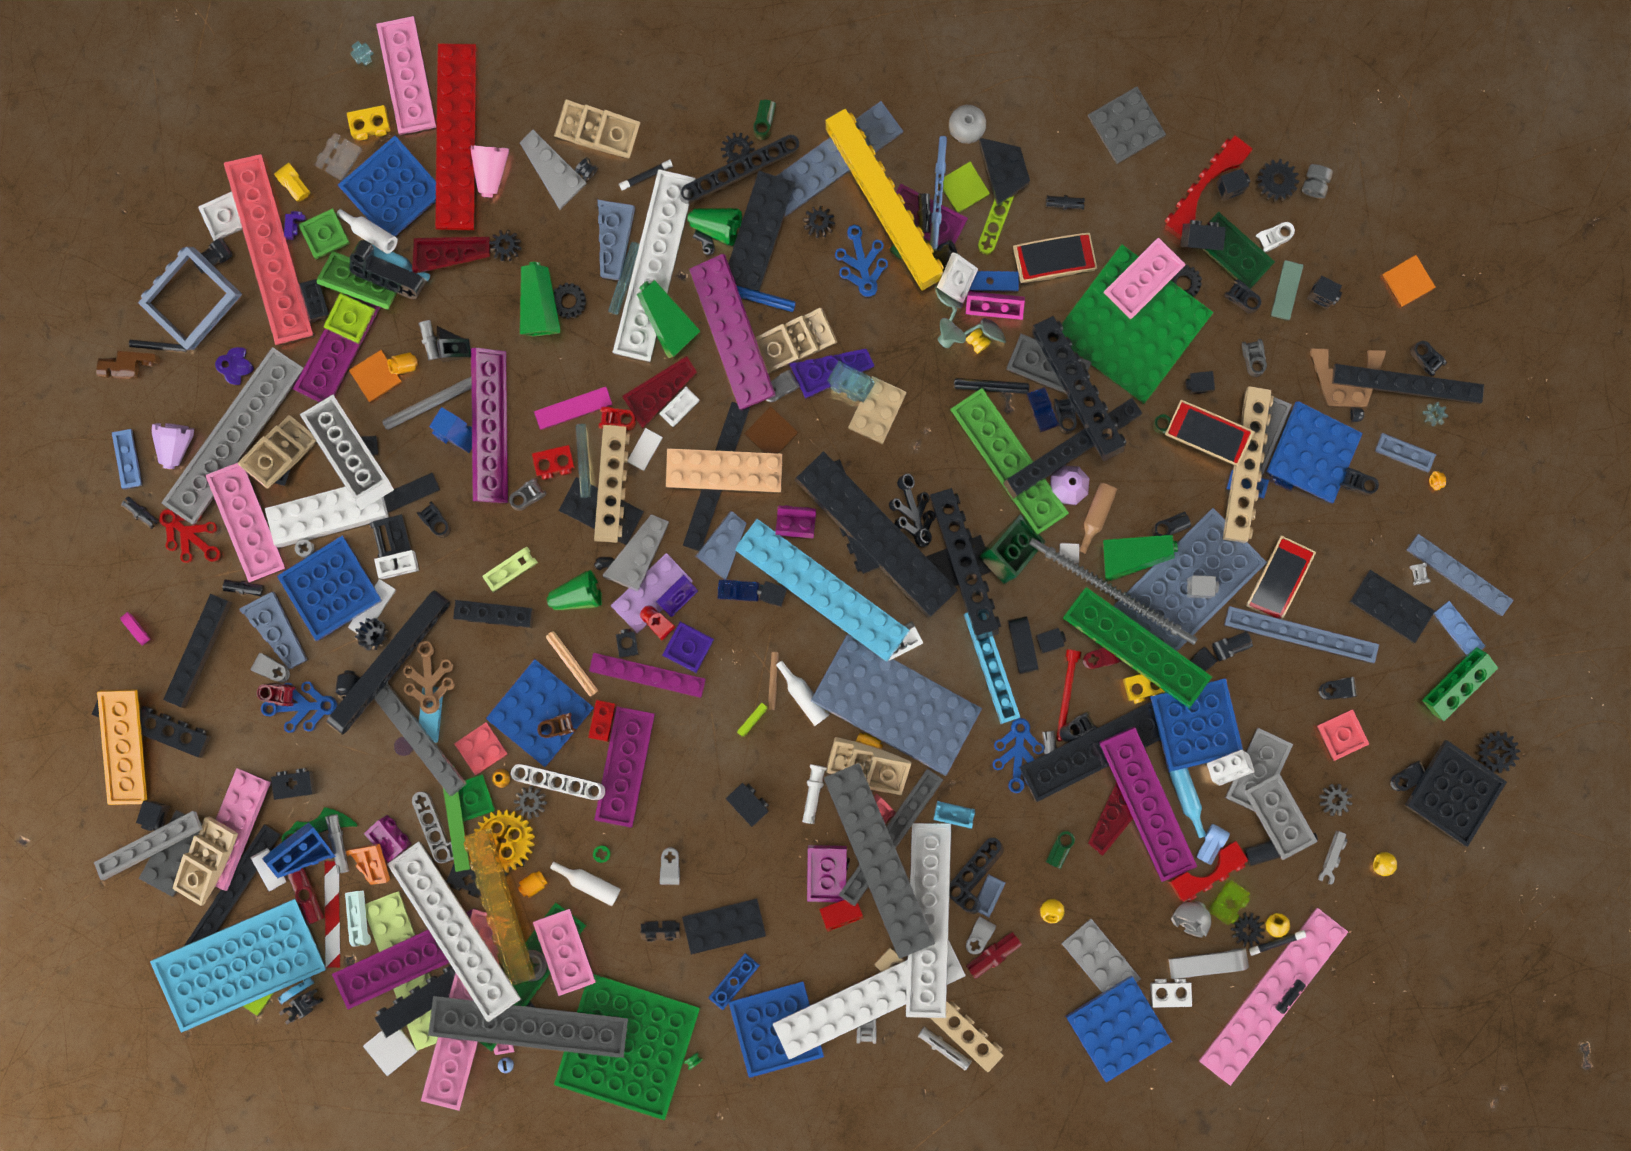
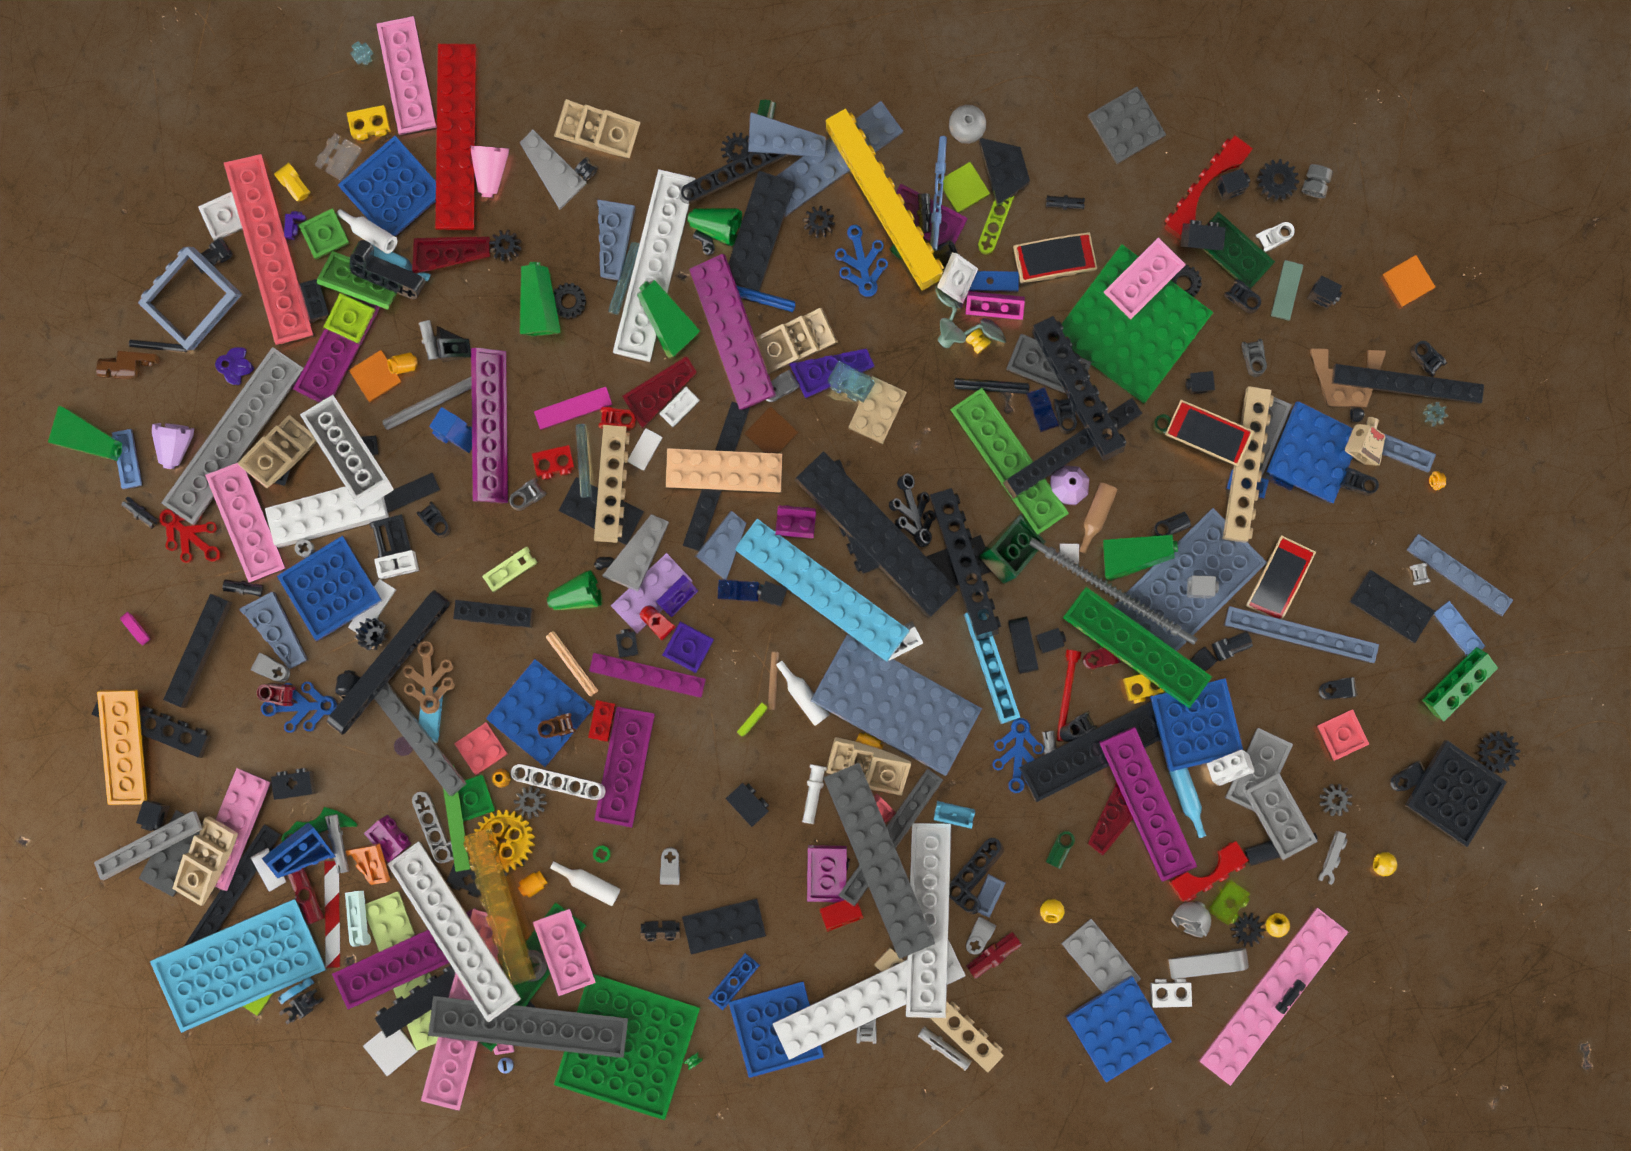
black bar [619,160,673,190] -> none
light blue piece [1196,824,1230,865] -> none
black bar [1249,930,1306,956] -> none
none -> green slope [48,406,123,461]
none -> sand blue wing [748,113,826,157]
none -> tan torso [1345,417,1385,465]

